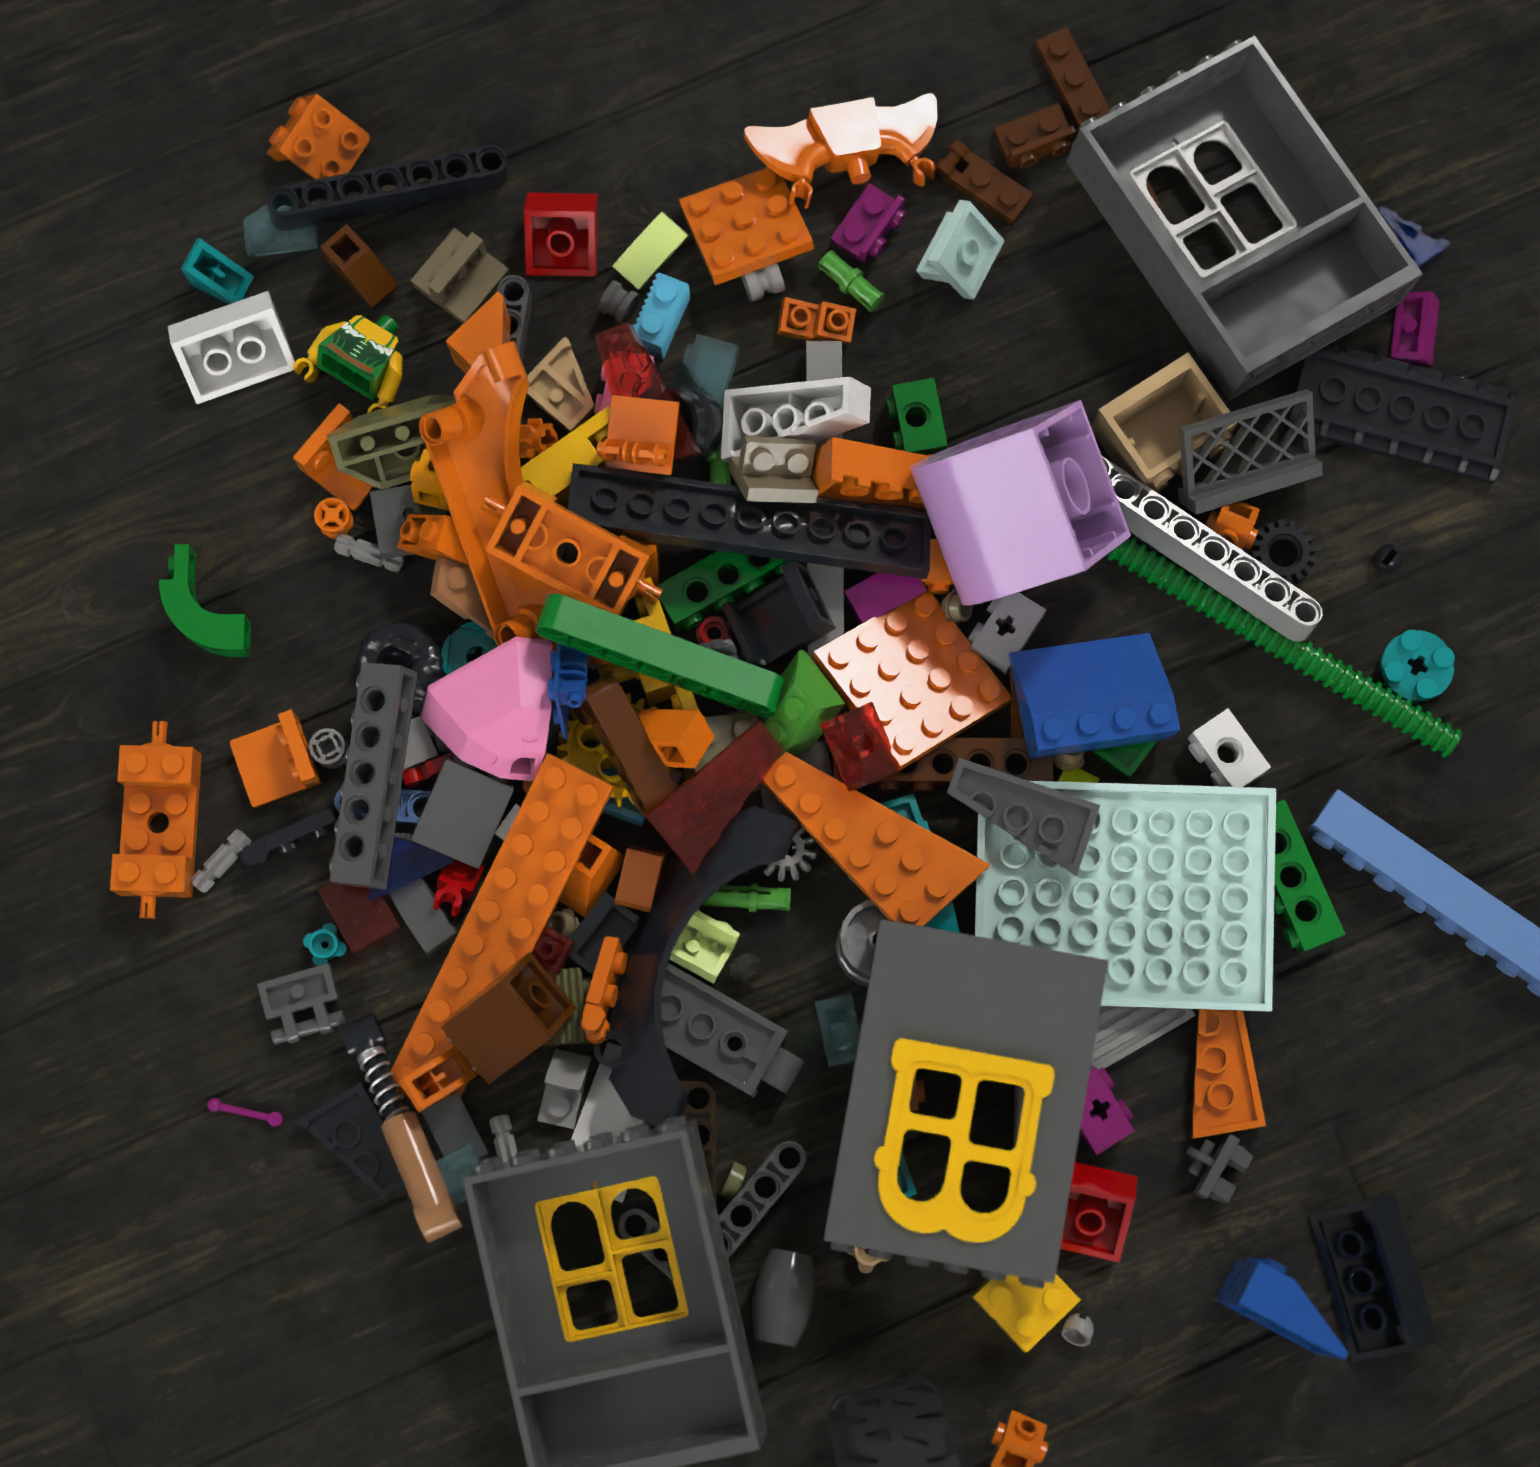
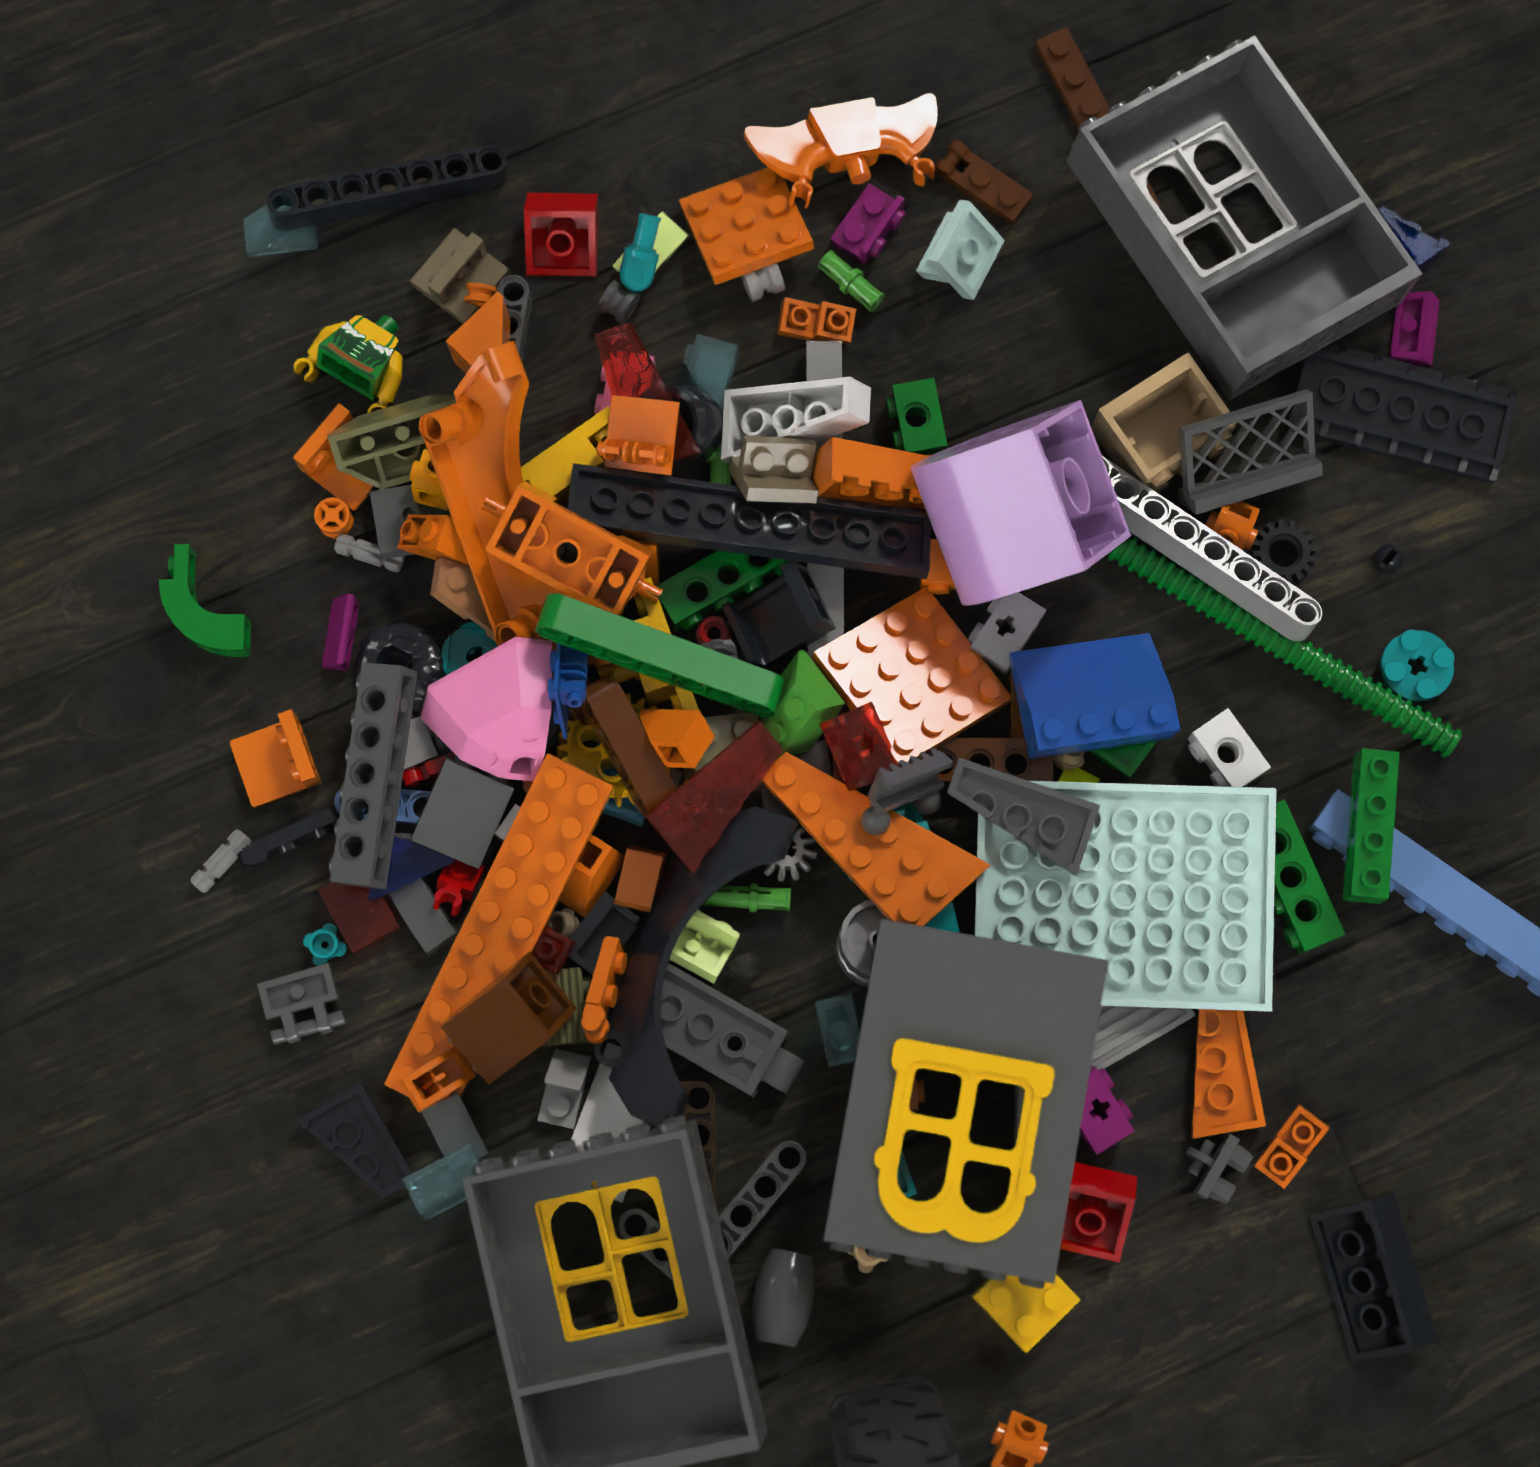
orange brick [110,721,202,919] -> none
white slope [168,291,295,404] -> none
teal slope [181,238,254,304] -> none
magenta hinge [207,1098,283,1127] -> none
orange bracket [267,93,370,180] -> none
light grey wheel [309,728,349,770] -> none
reddish brown slope [320,224,399,310] -> none
medium nougat piece [339,1012,464,1243] -> none
light grey axle [489,1115,517,1162] -> none
orange gear [519,418,558,460] -> none
tan wing [527,337,595,433] -> none
medium azure brick [630,273,690,359] -> none
olive tile [718,1161,747,1201] -> none
magenta hinge [844,573,926,625] -> none
dark tan plate [941,589,972,625] -> none
reddish brown bracket [993,103,1077,170] -> none
light grey hinge [1061,1313,1094,1346] -> none
blue slope [1215,1257,1348,1360] -> none
none -> magenta slope [322,594,360,672]
none -> orange bush [463,282,497,307]
none -> teal arm [620,213,661,292]
none -> dark grey gear [861,748,954,835]
none -> orange slope [1254,1104,1329,1189]
none -> green brick [1343,748,1399,904]

